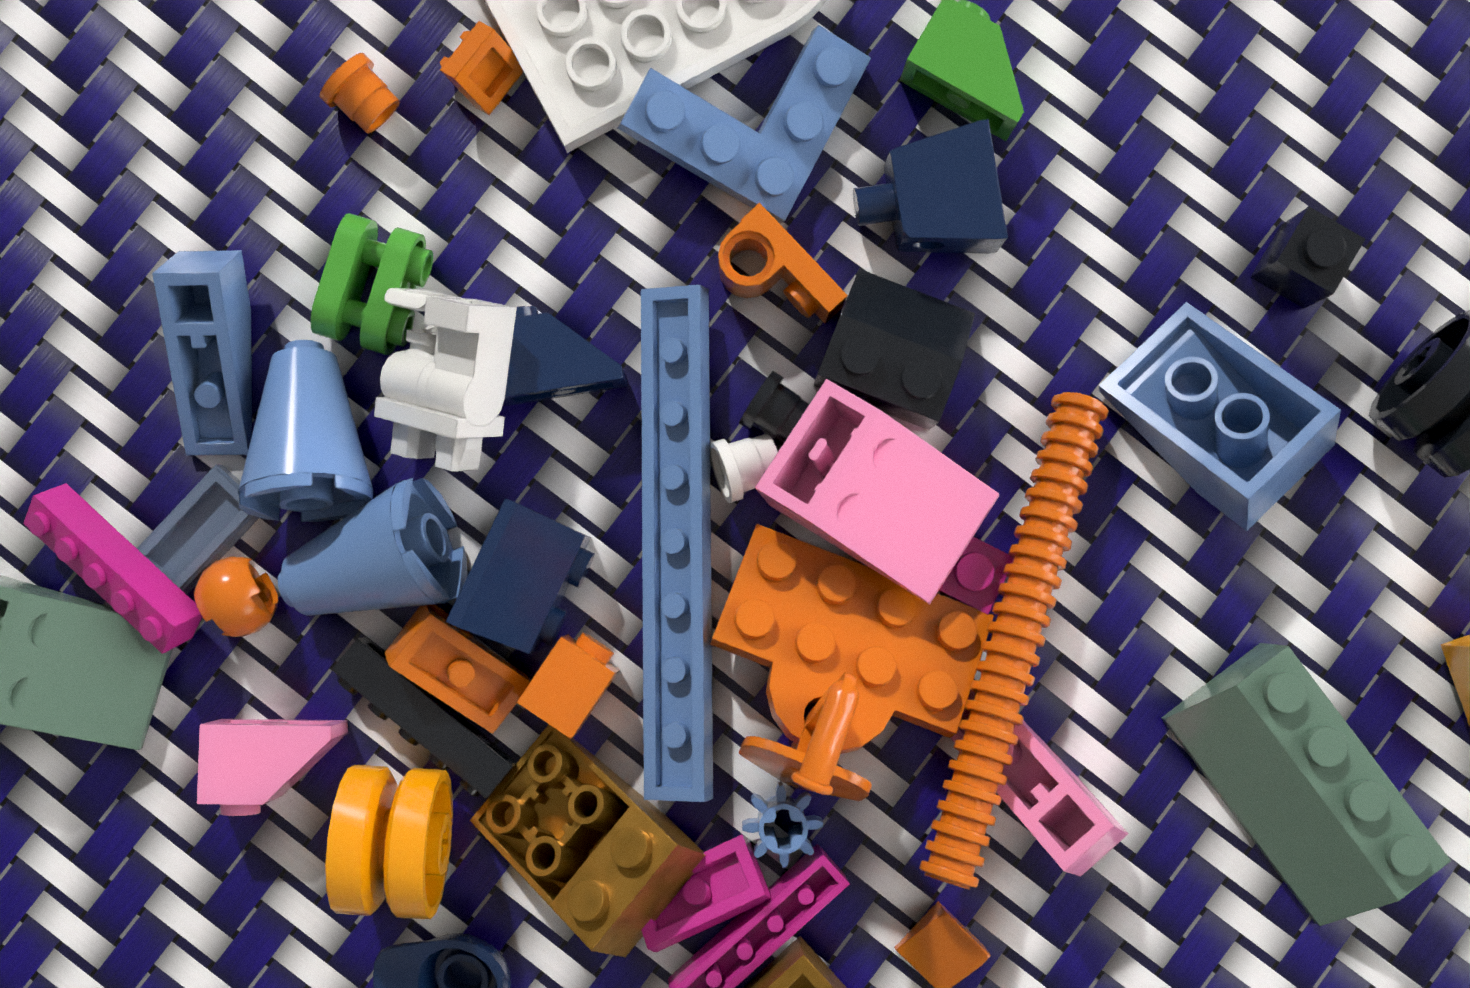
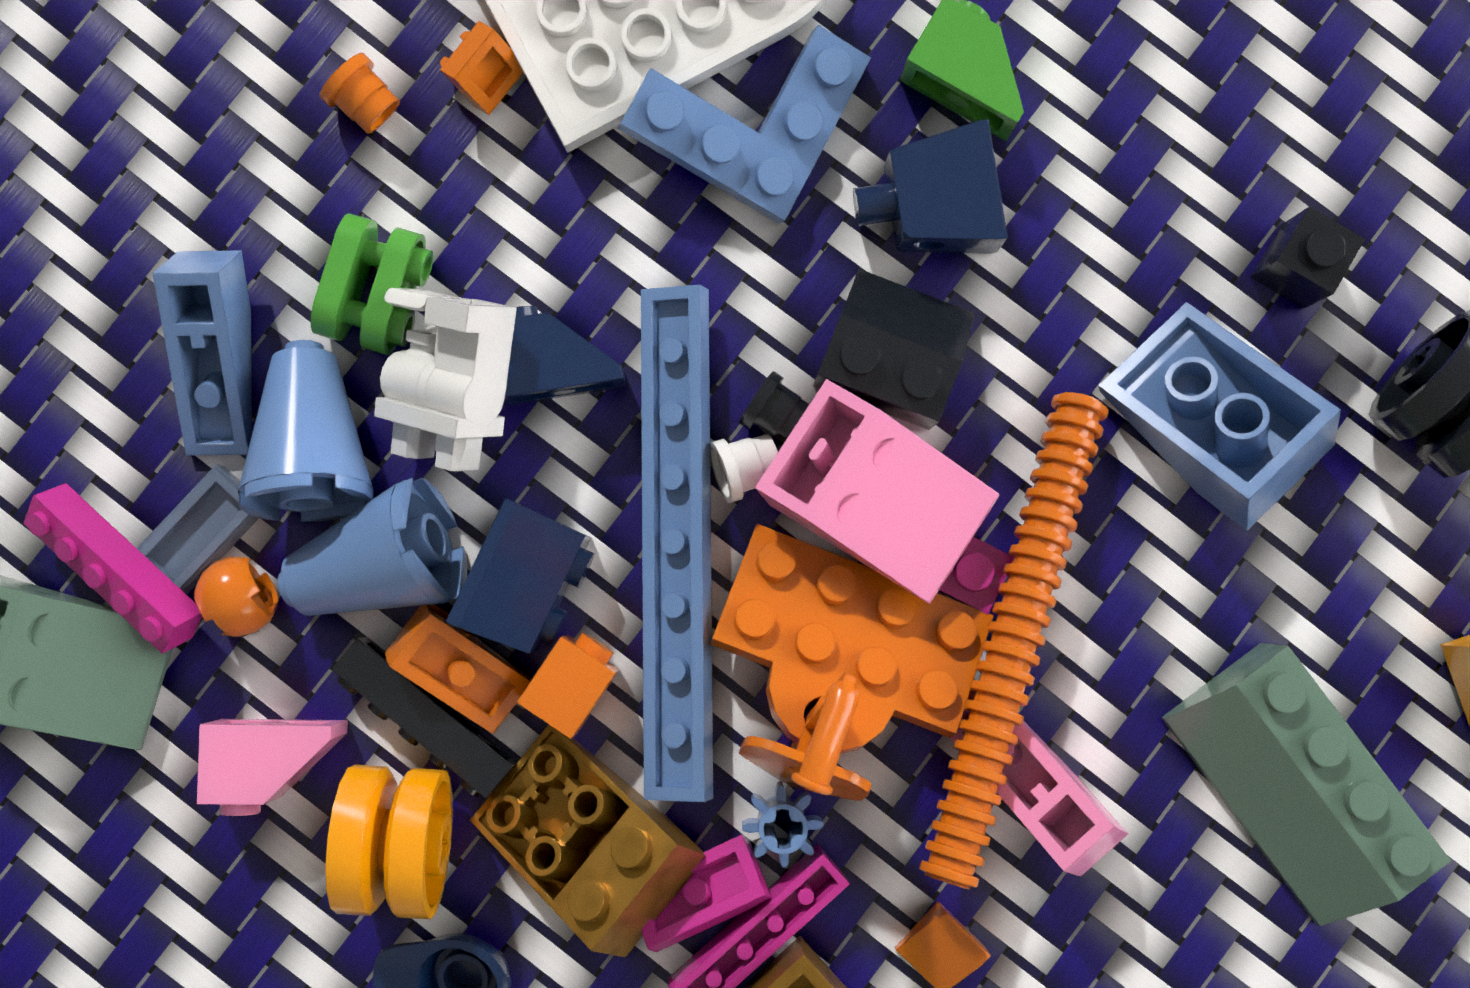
orange plate [718,202,848,324] -> none

